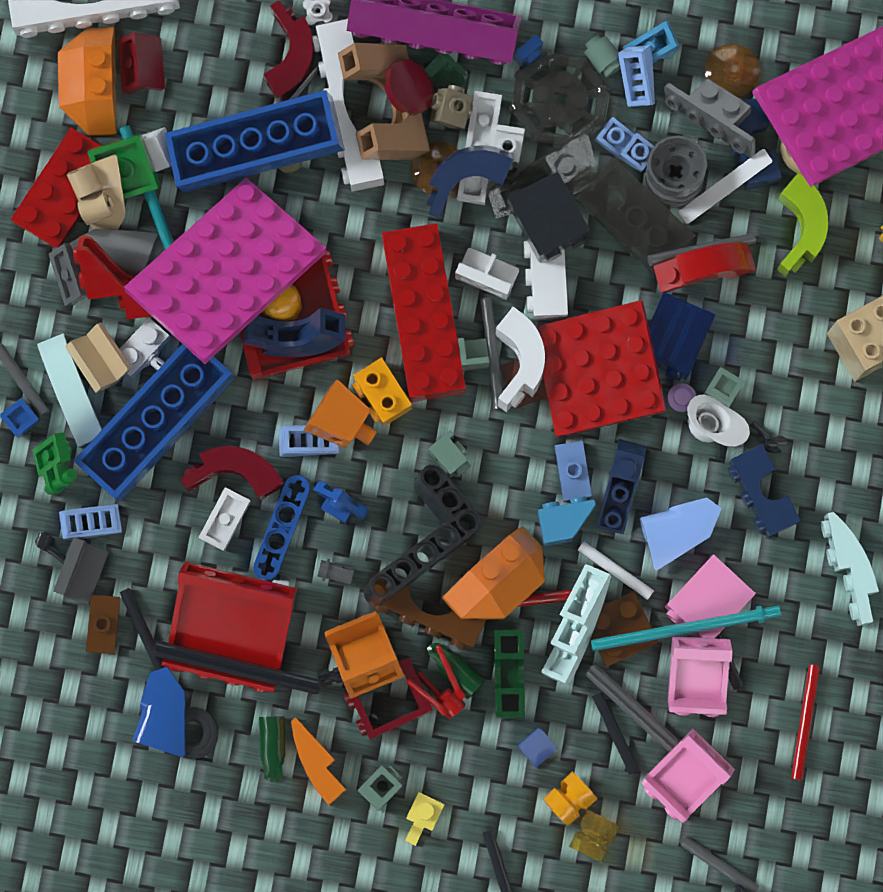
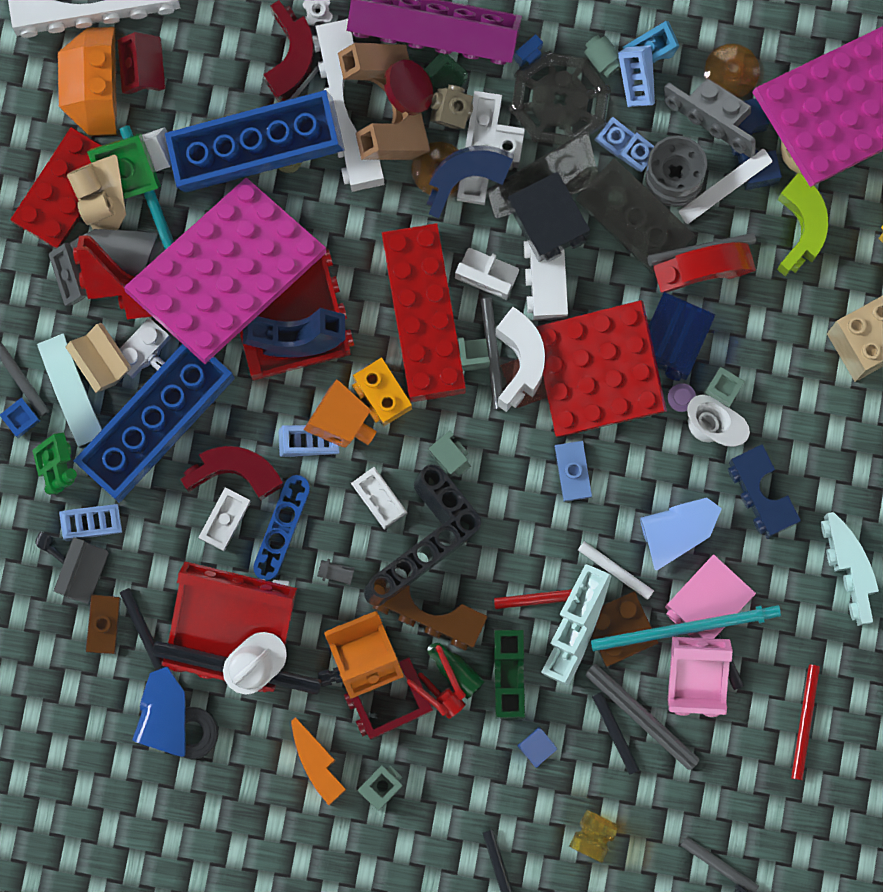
dark green piece [259,716,286,782] -> none
light orange hair [262,284,302,322] -> none
blue plate [313,481,369,524] -> none
light yellow plate [405,792,445,846] -> none
orange wedge [442,526,545,619] -> none
dark azure slope [537,496,595,546] -> none
light orange wheel [543,771,597,827] -> none
dark blue slope [596,439,646,535] -> none
bright pink panel [642,729,735,823] -> none
black hand [750,421,787,453] -> none
none -> white piece [223,632,287,694]
none -> white plate [351,467,407,530]

